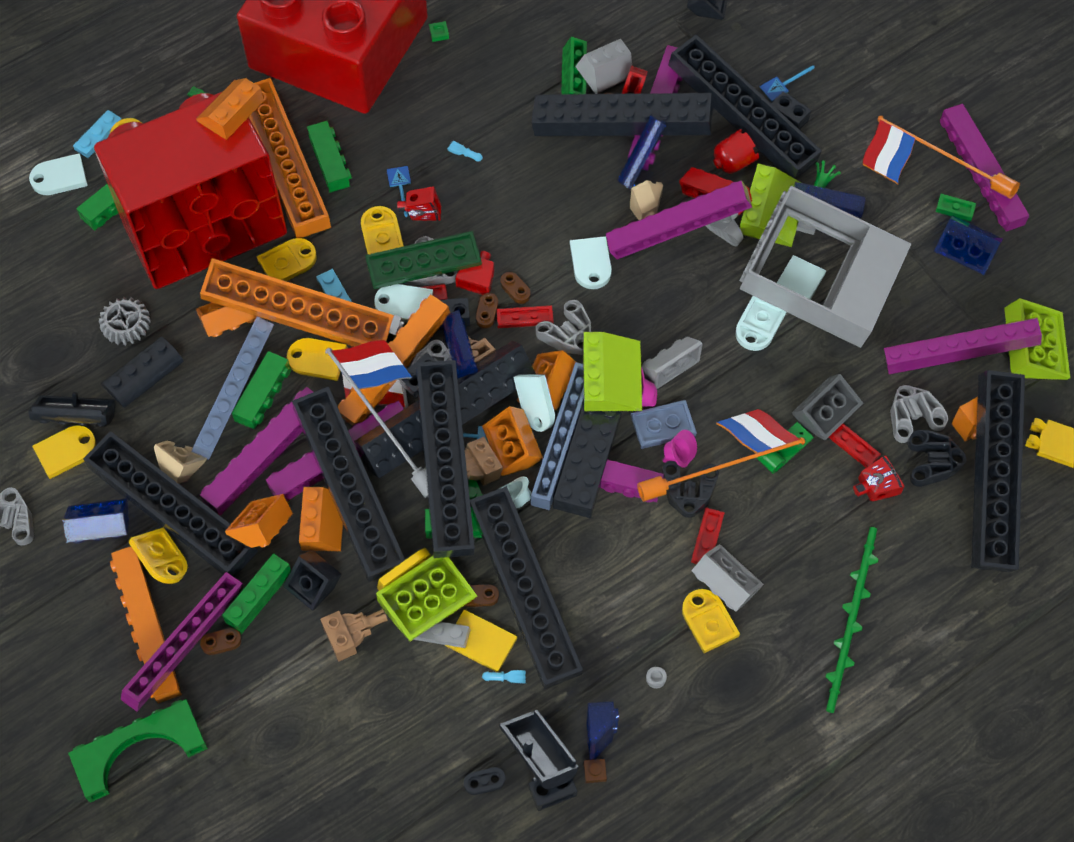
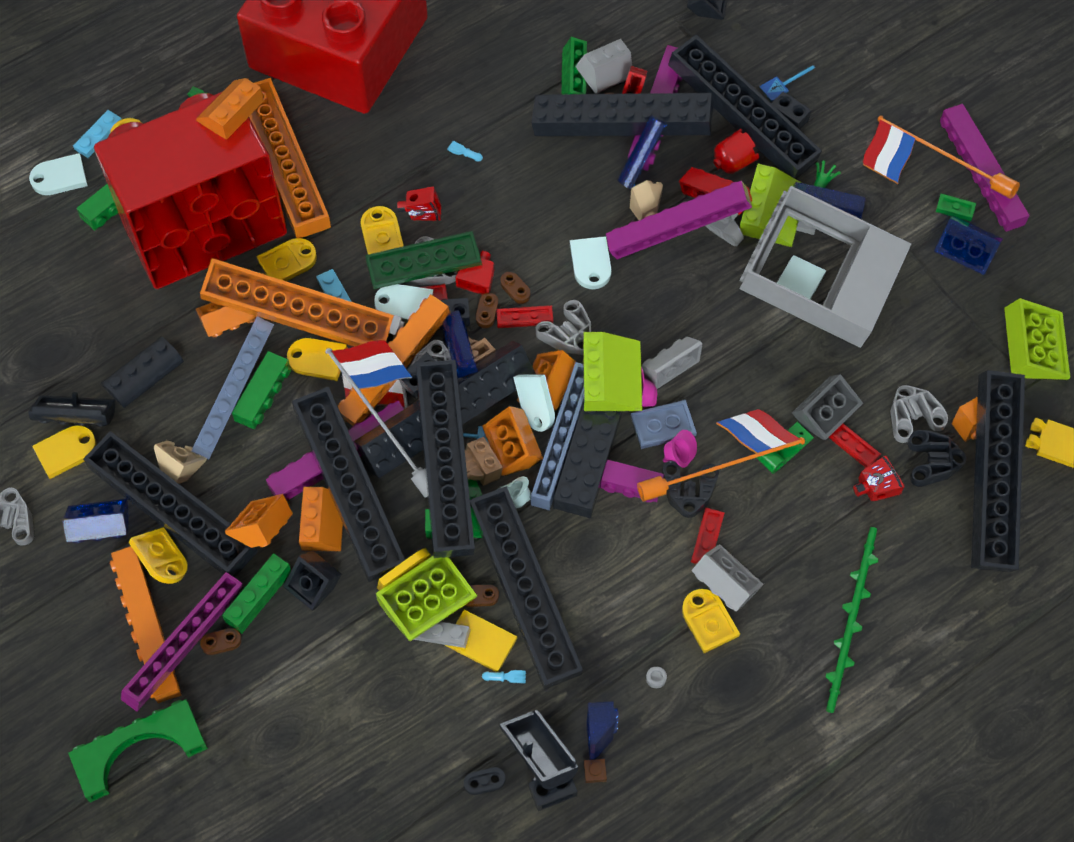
light grey gear [99,297,151,346] -> none
magenta brick [200,387,313,516] -> none
green brick [307,121,352,193] -> none
medium nougat brick [320,609,388,662] -> none
piece [387,166,411,217] -> none
green plate [429,21,449,42] -> none
light aqua tile [736,296,787,351] -> none
magenta brick [884,318,1042,374] -> none

